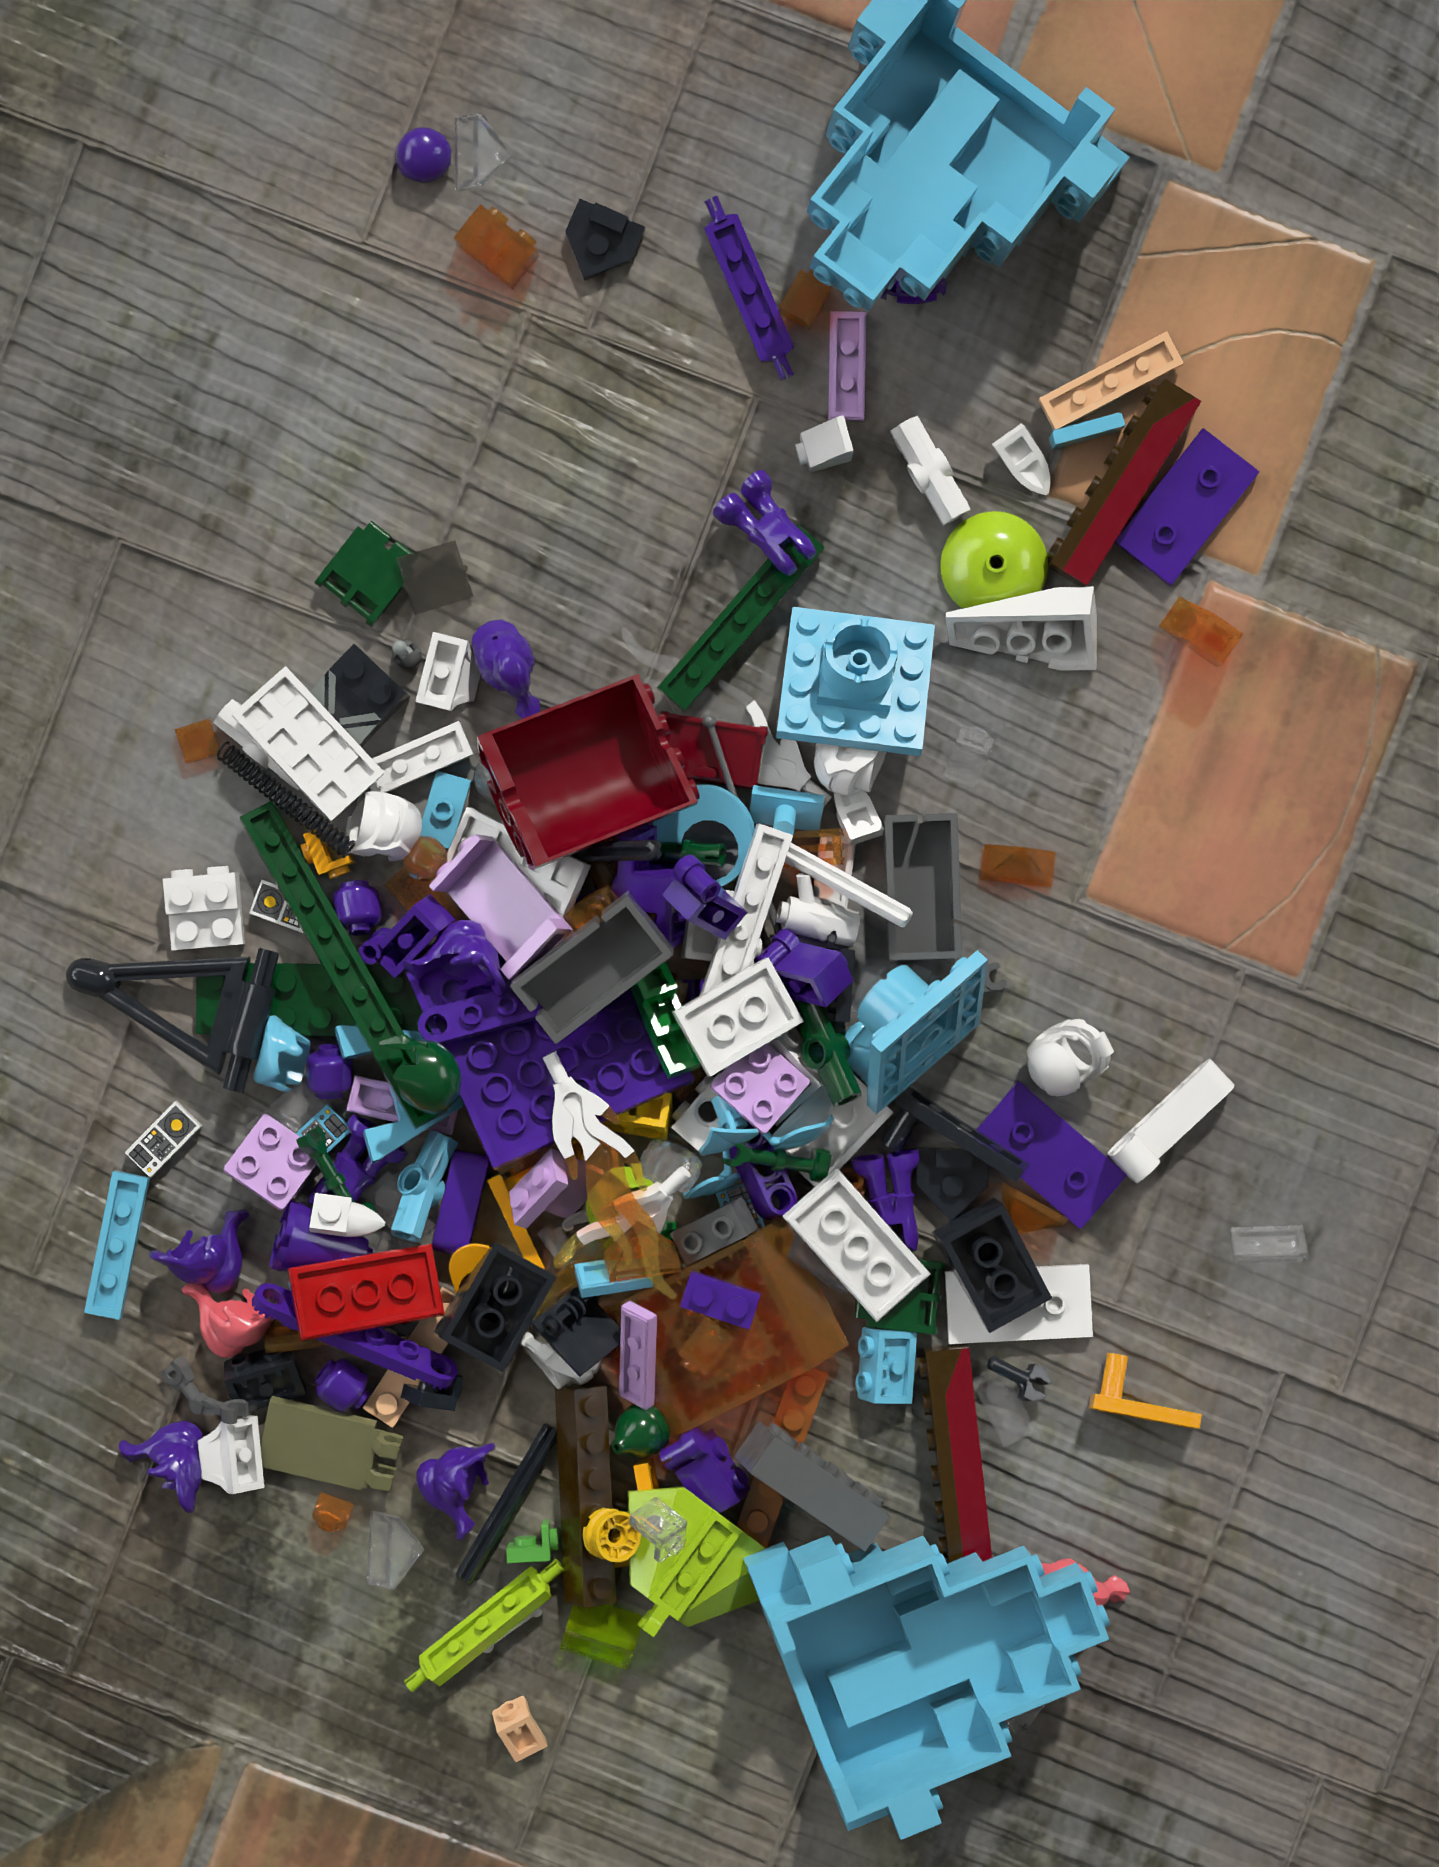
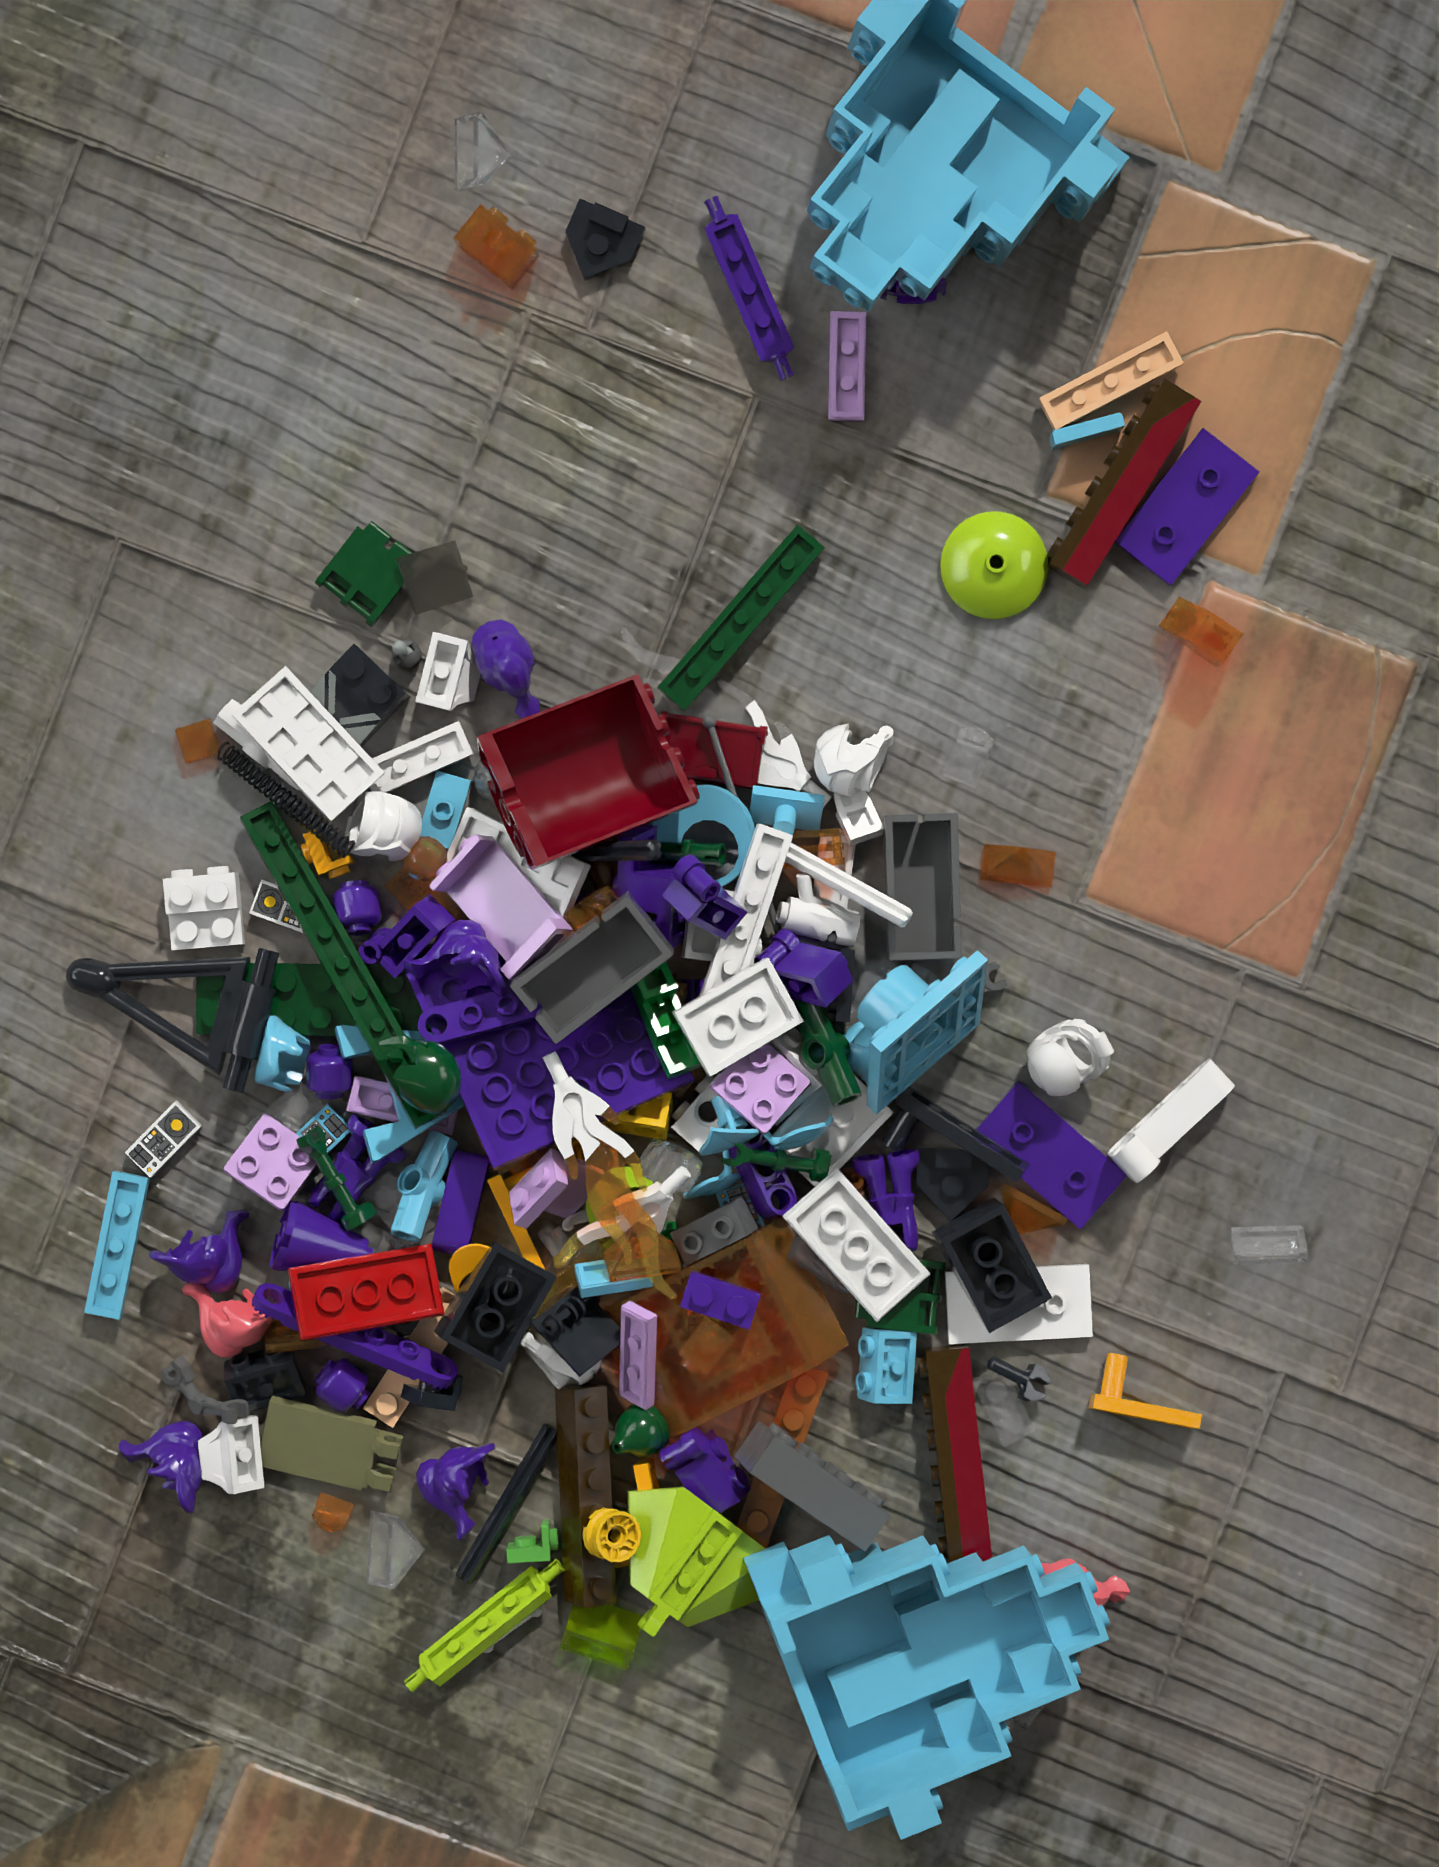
white plate [309,1193,385,1237] -> none
dark purple hair [395,127,452,183] -> none
light nougat bracket [492,1696,548,1762] -> none
clear bracket [629,1497,687,1563] -> none
dark purple piece [713,470,817,576] -> none
medium azure piece [776,607,935,756] -> none
clear orange brick [779,269,832,331] -> none
white slope [795,416,853,473] -> none
white piece [890,416,971,526] -> none
white wedge [946,586,1097,671] -> none
white plate [992,423,1050,495] -> none

